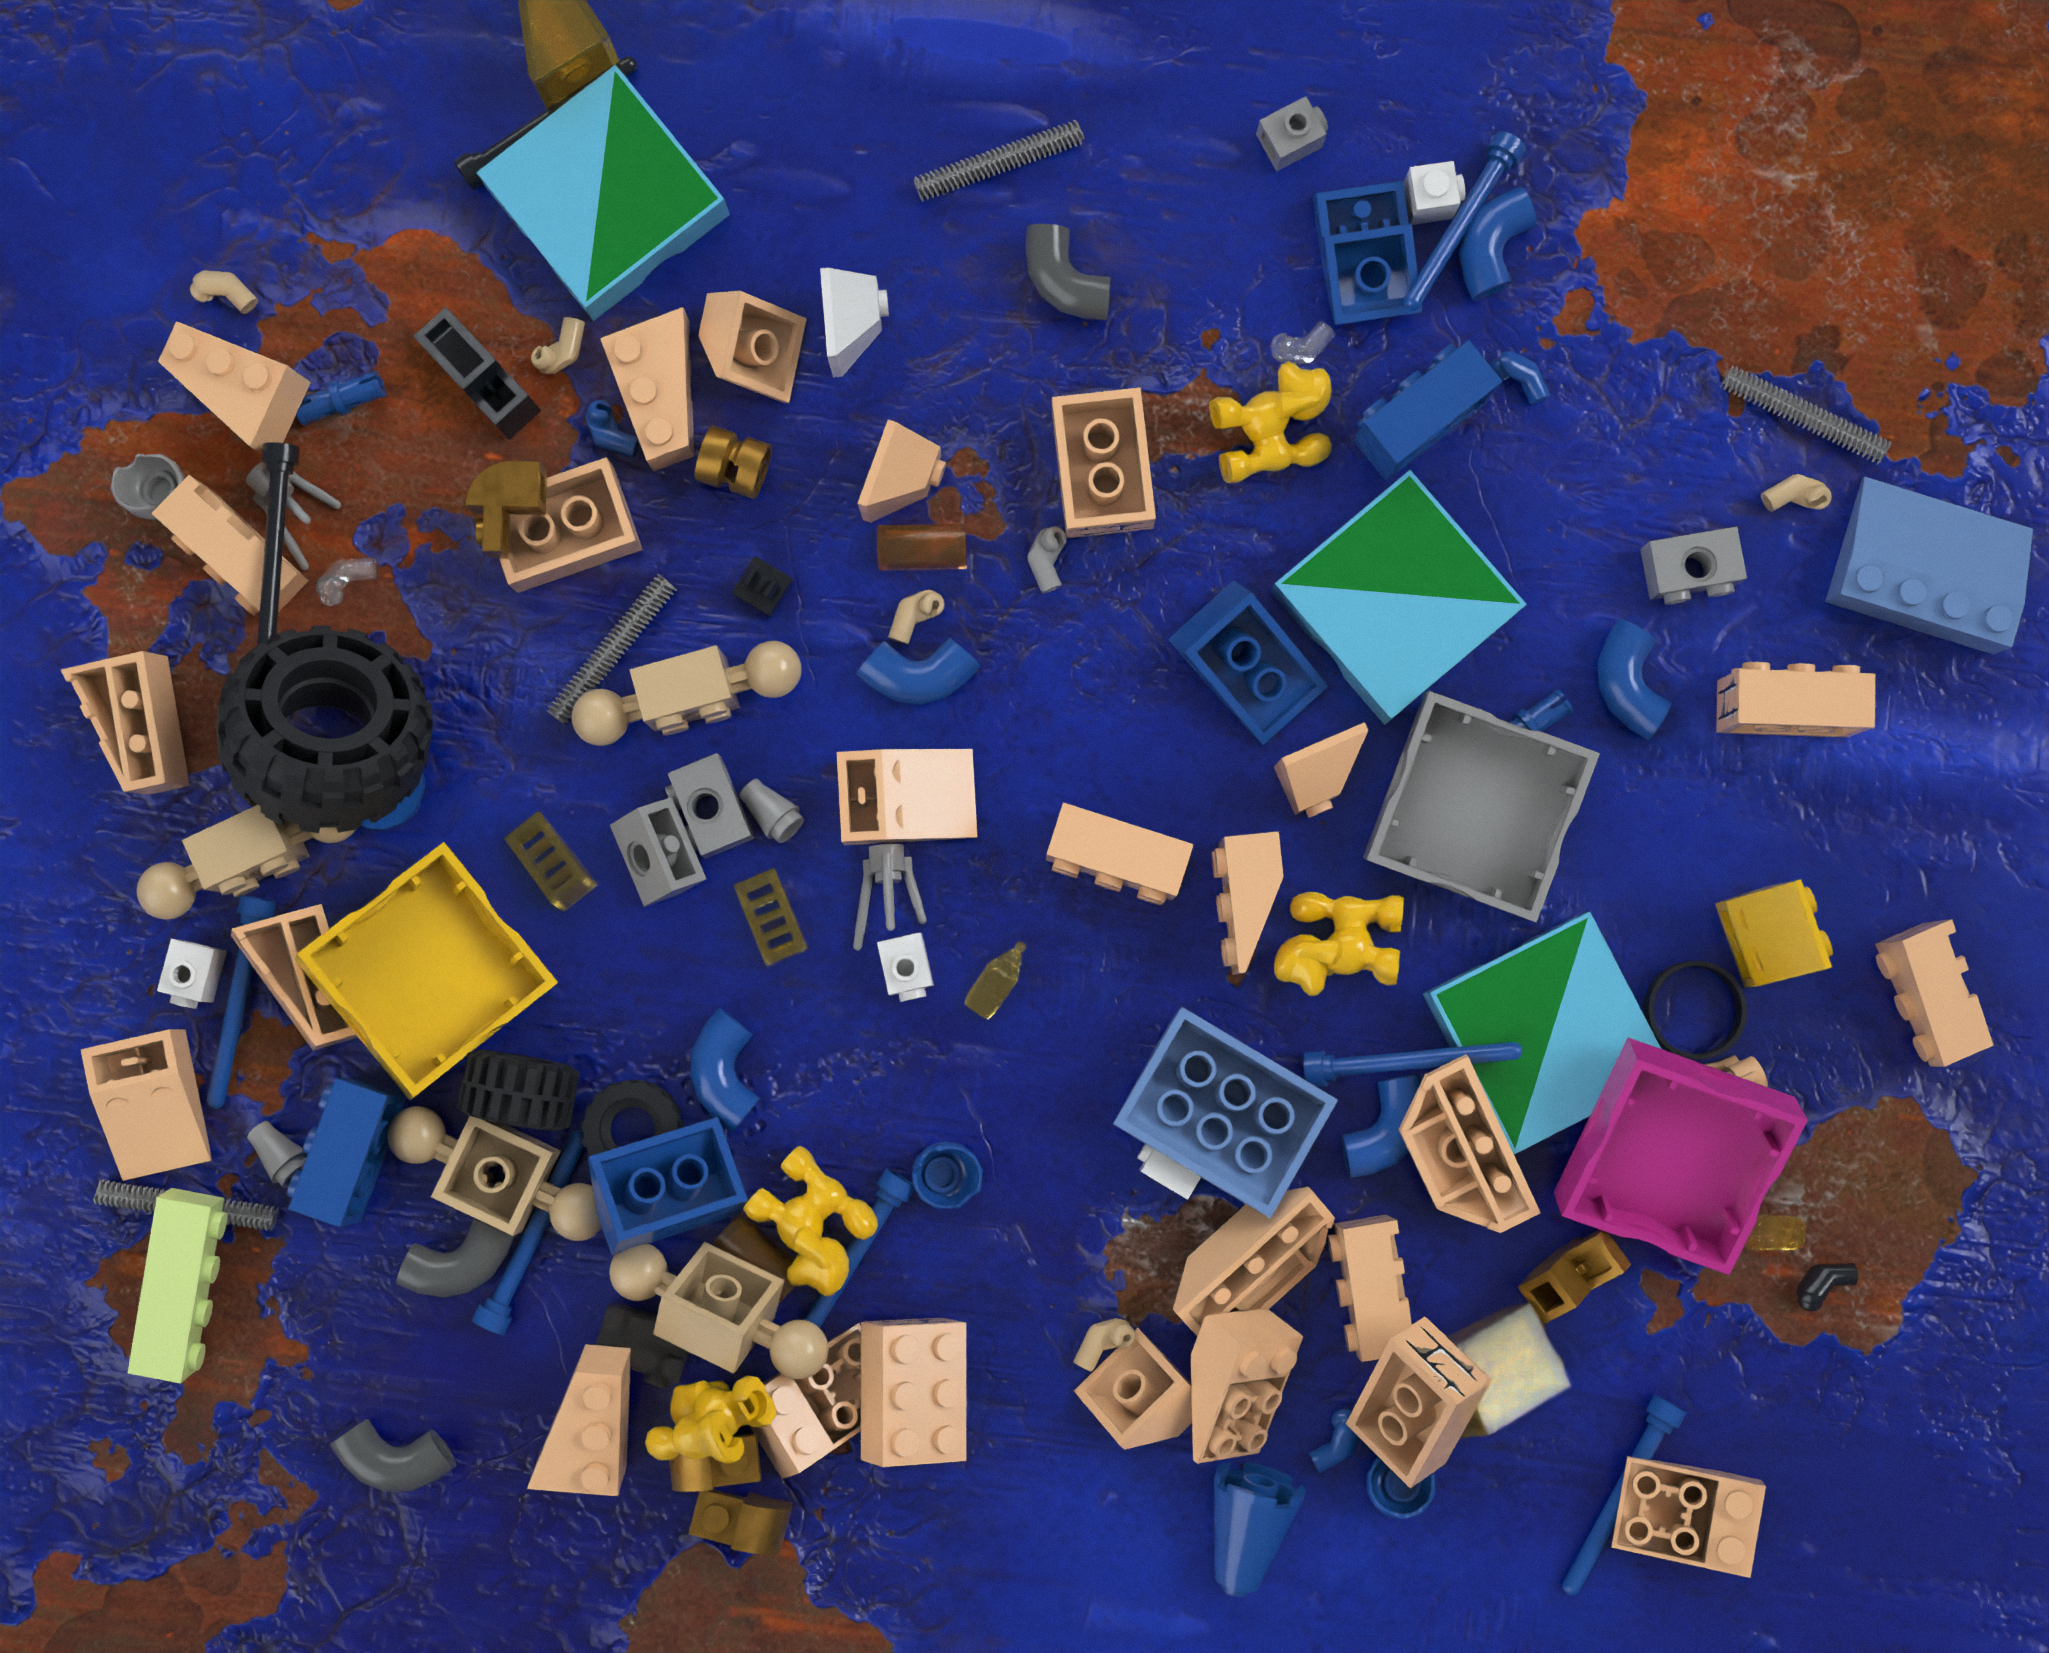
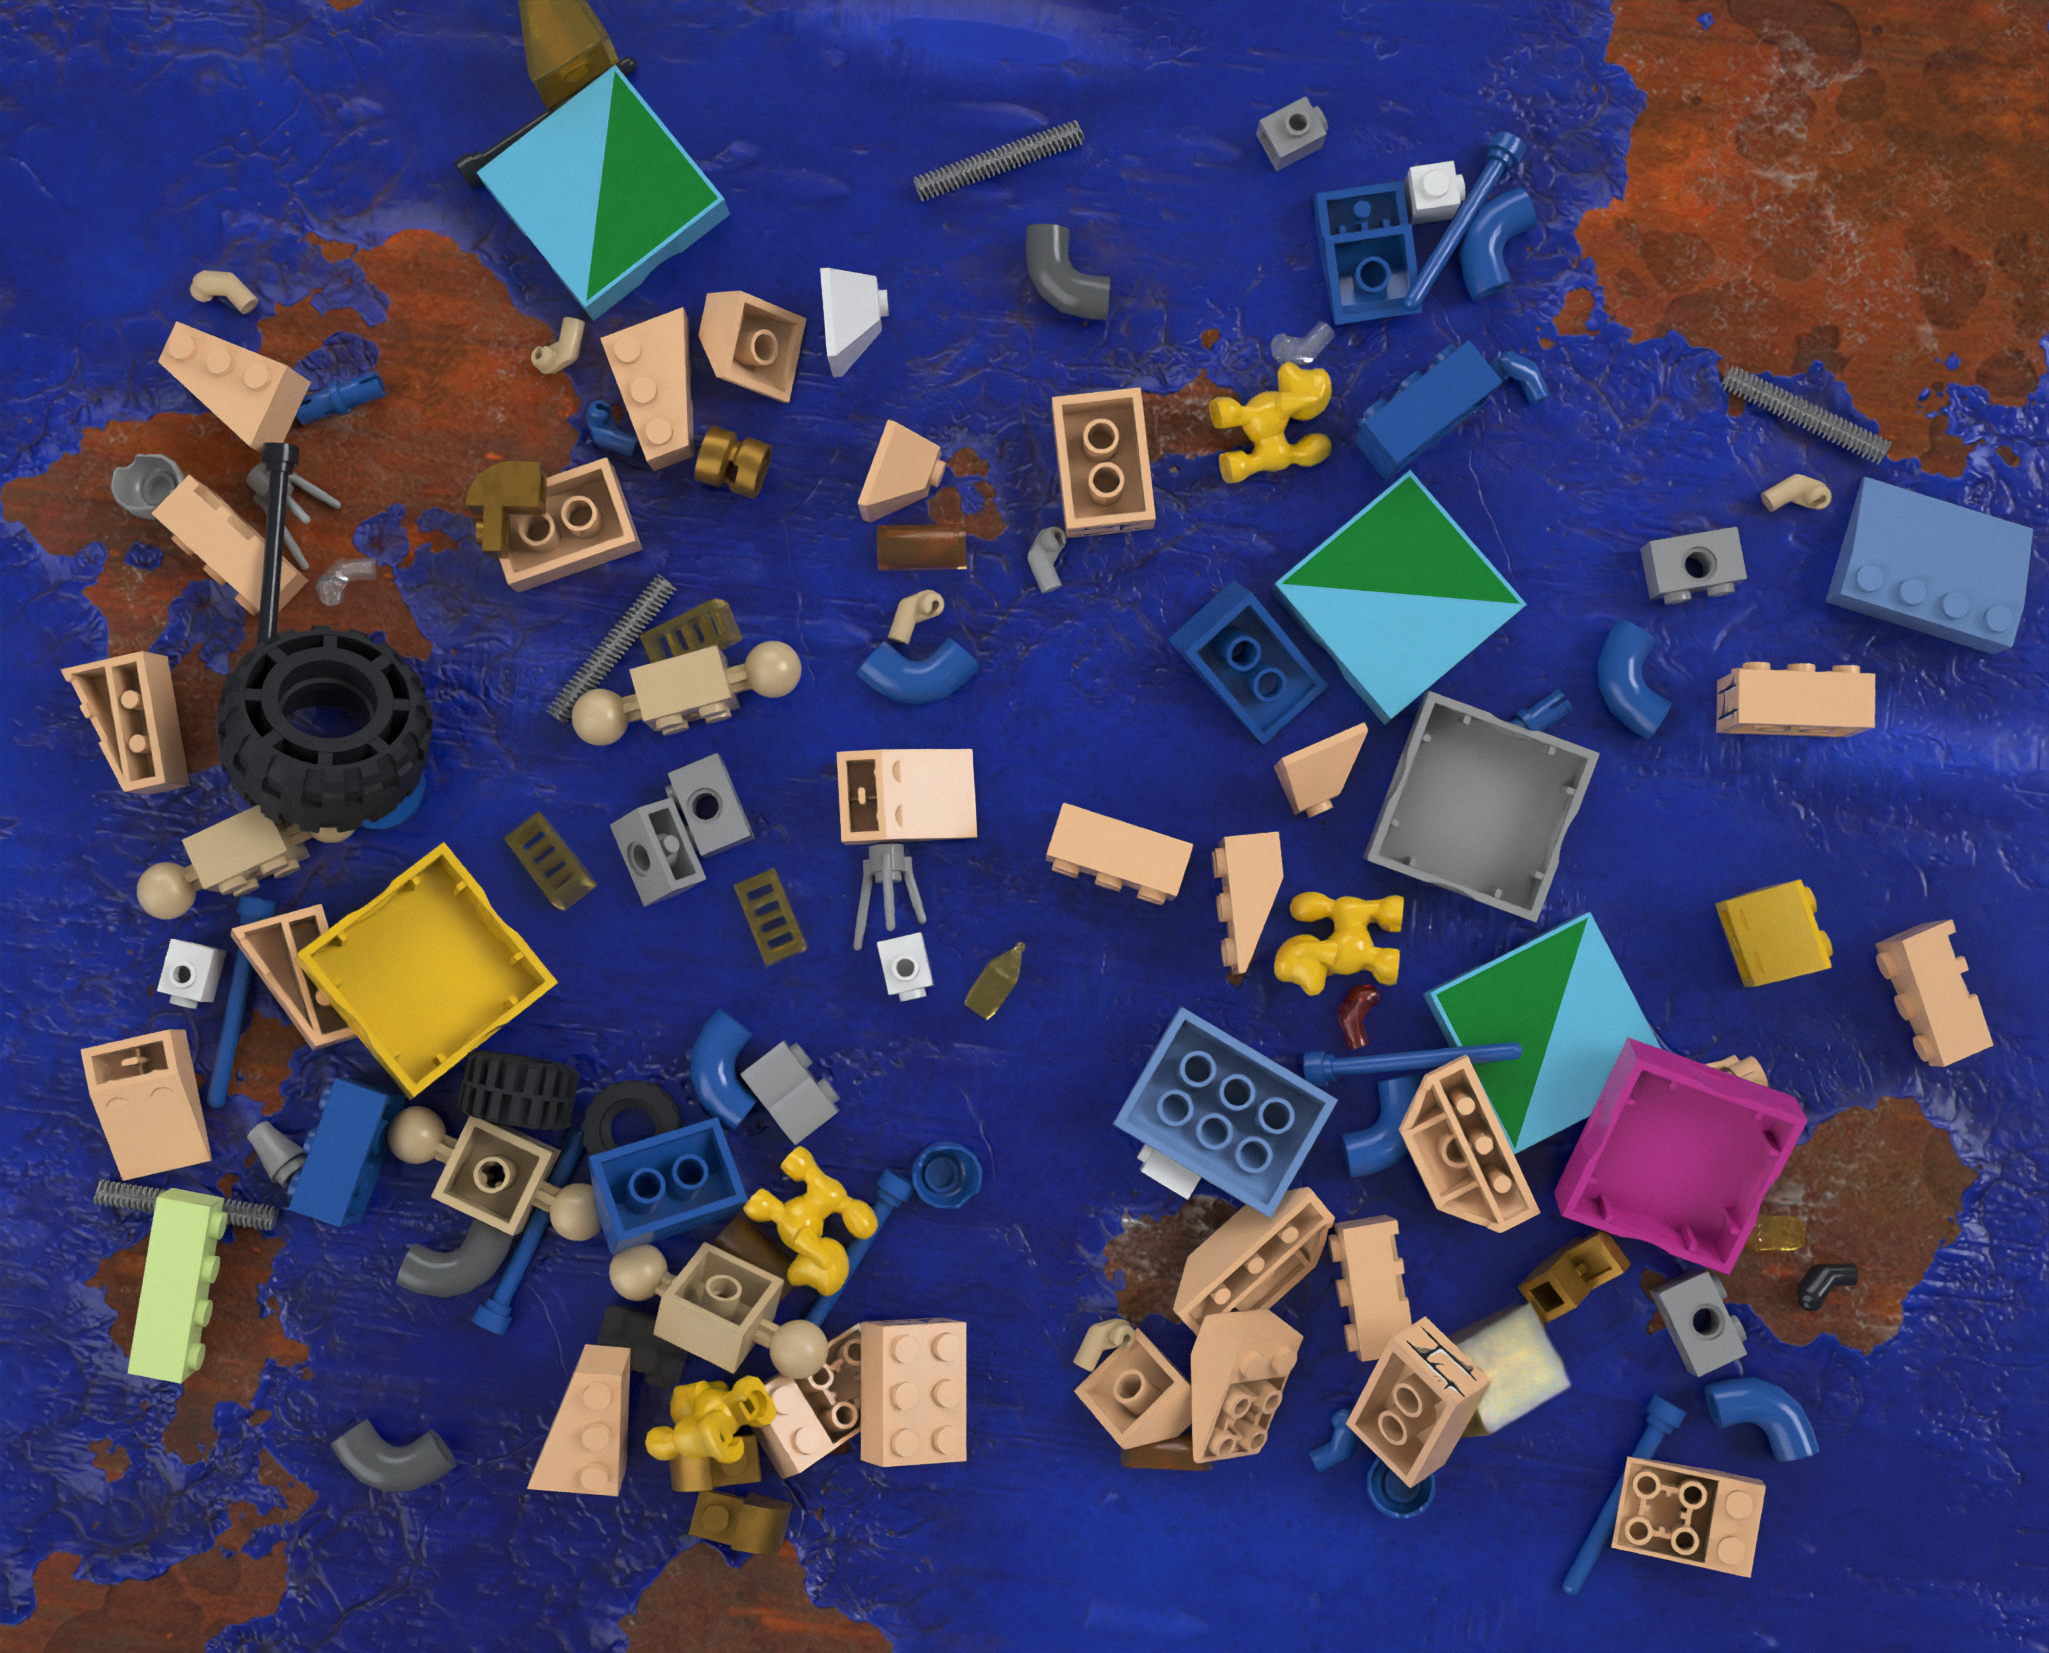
black slope [414,307,541,440] -> none
black tile [732,556,794,618] -> none
light grey cone [739,779,804,843] -> none
blue cone [1214,1462,1305,1597] -> none
black tyre [1643,961,1747,1059] -> none
none -> clear yellow slope [639,598,742,663]
none -> light grey brick [740,1040,840,1145]
none -> clear orange brick [1119,1433,1213,1471]
none -> clear red arm [1337,984,1379,1050]
none -> light grey brick [1649,1267,1747,1377]
none -> blue cylinder [1704,1377,1820,1462]

